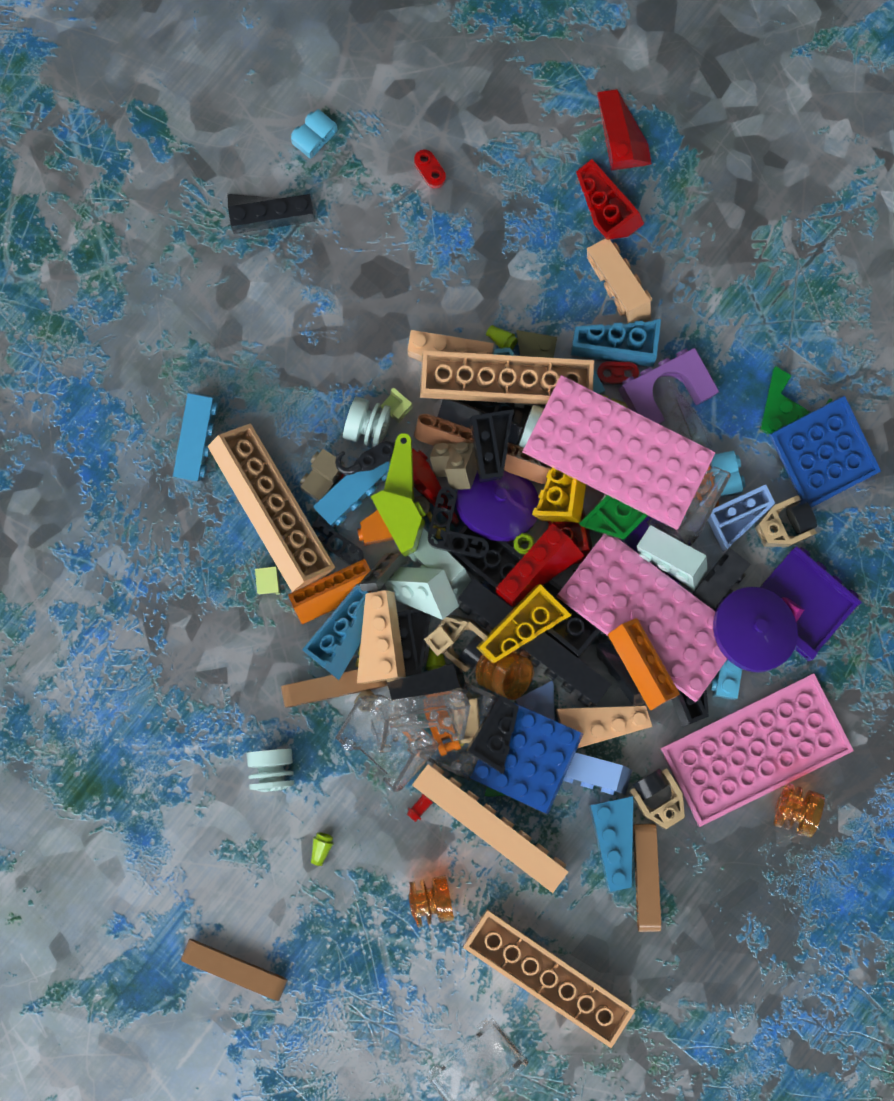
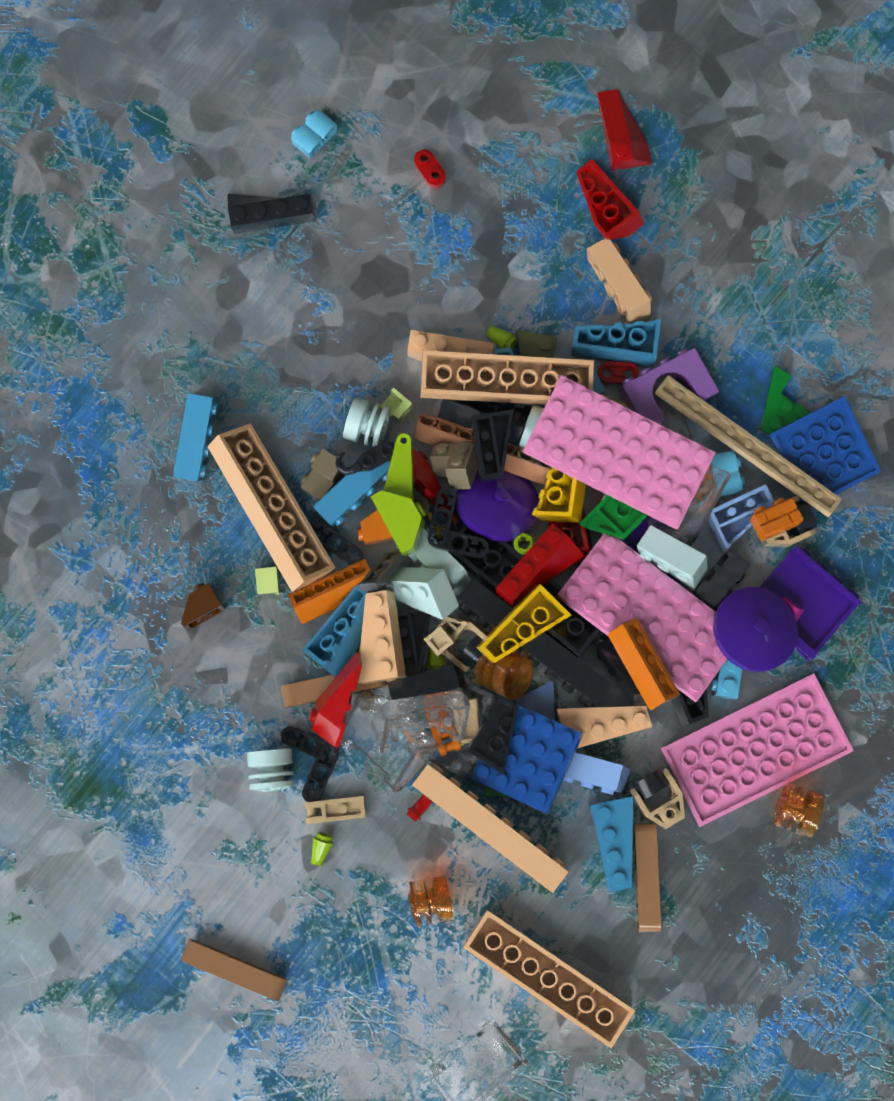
none -> reddish brown slope [181,582,226,631]
none -> black beam [281,726,340,802]
none -> tan plate [304,796,366,824]
none -> red wedge [308,652,362,748]
none -> tan plate [655,376,842,518]
none -> orange brick [750,497,803,542]

